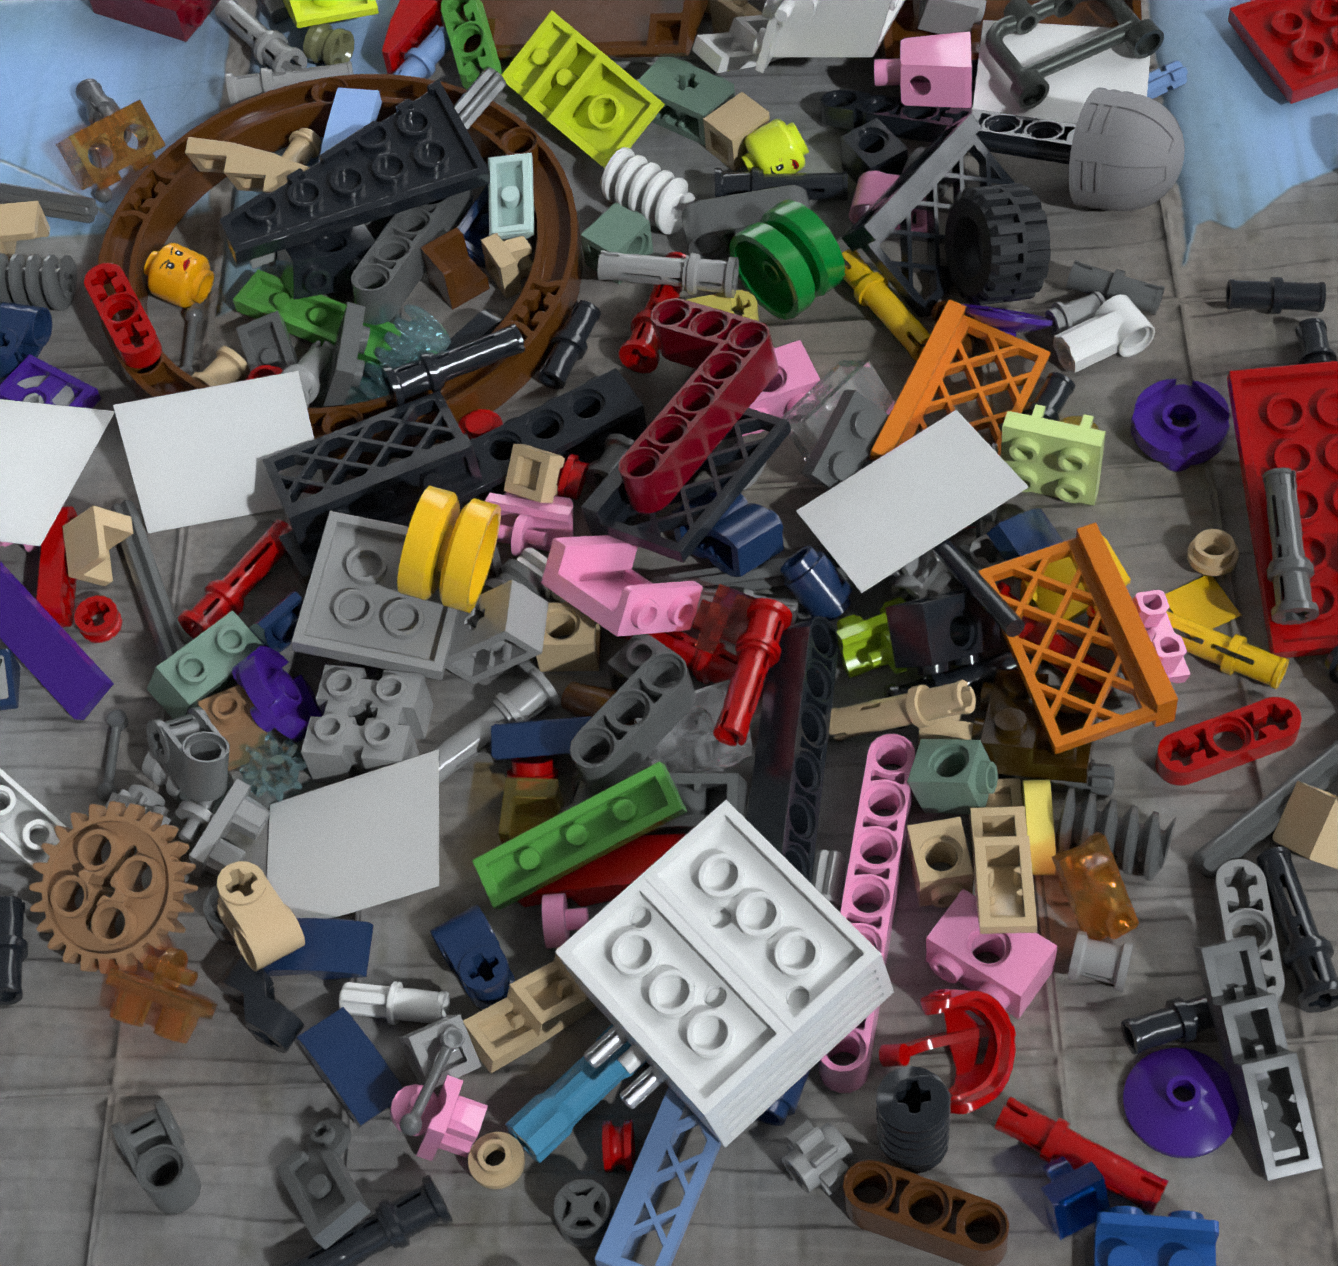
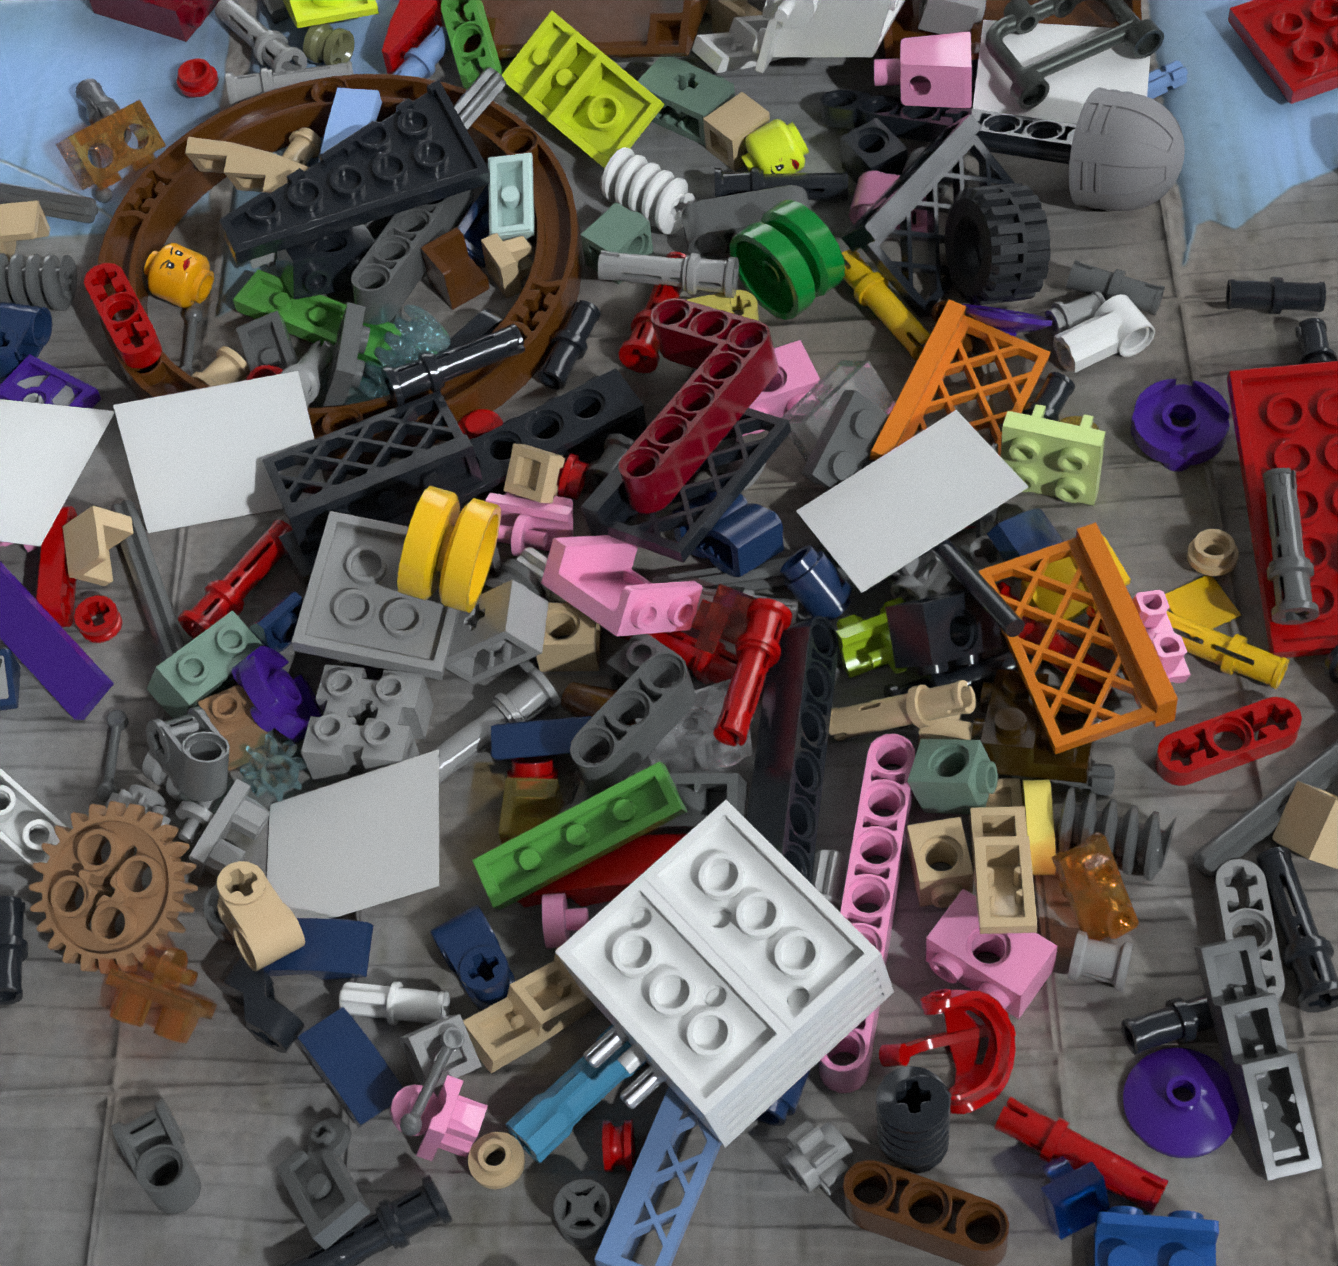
none -> red plate [177,58,219,97]

